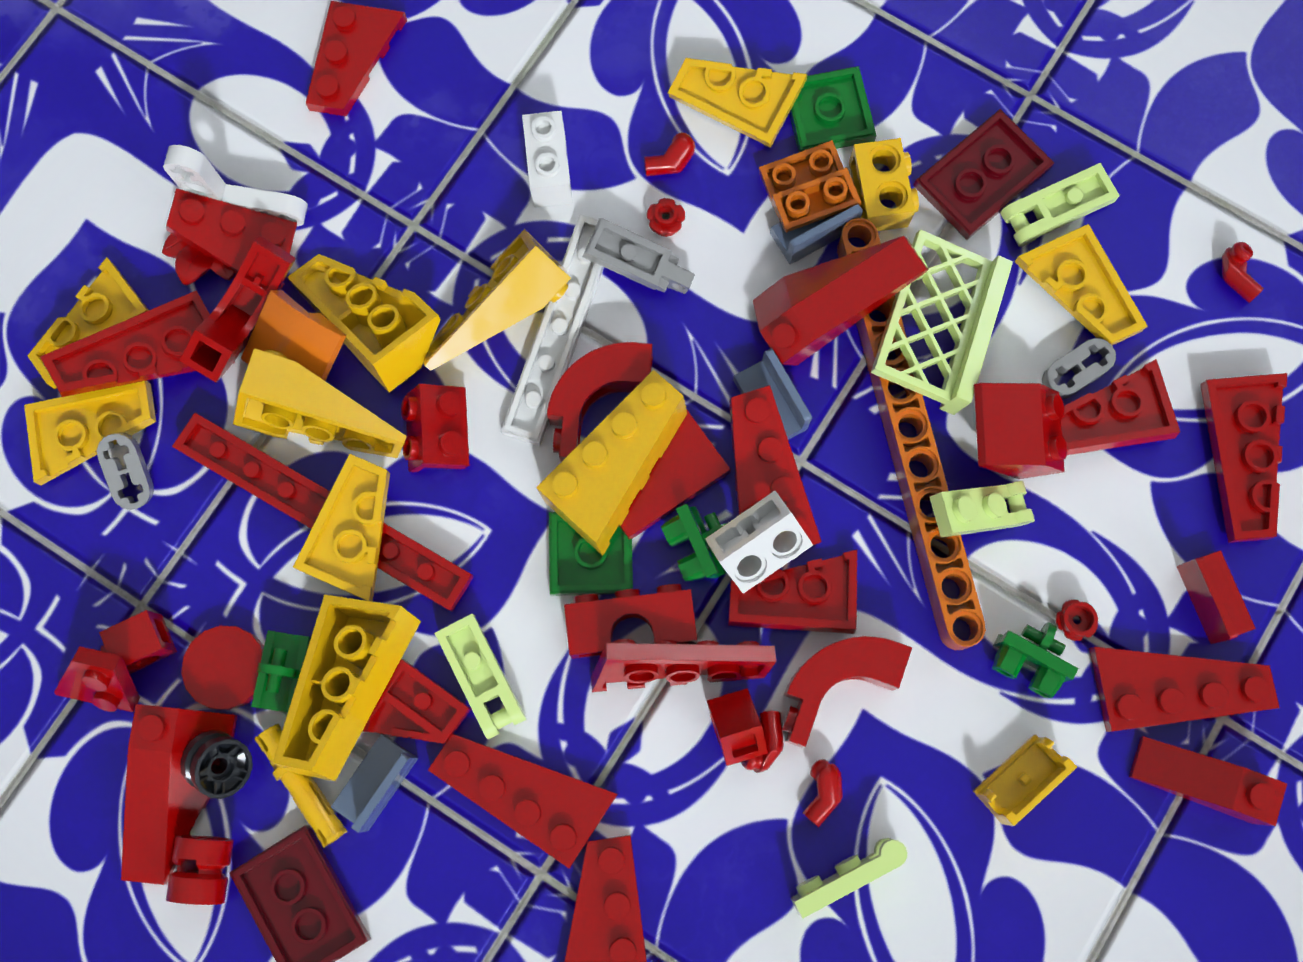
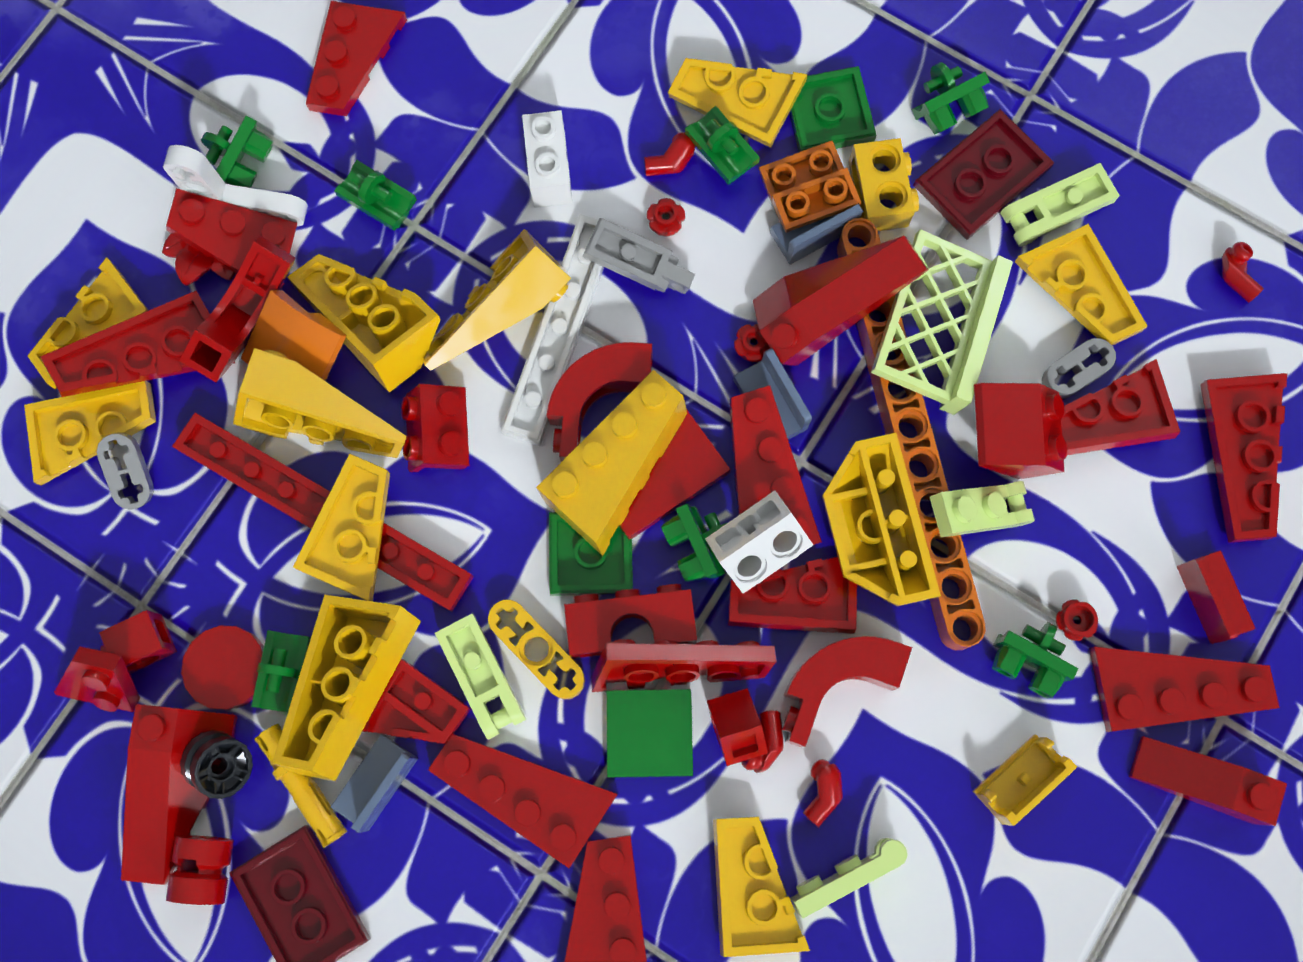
none -> green hips [201,116,273,188]
none -> green hips [334,160,417,231]
none -> yellow beam [488,600,585,699]
none -> green tile [606,689,693,777]
none -> green hips [685,106,760,185]
none -> yellow wing [713,817,810,957]
none -> red plate [734,324,770,362]
none -> yellow wedge [822,433,941,606]
none -> green hips [911,62,990,135]

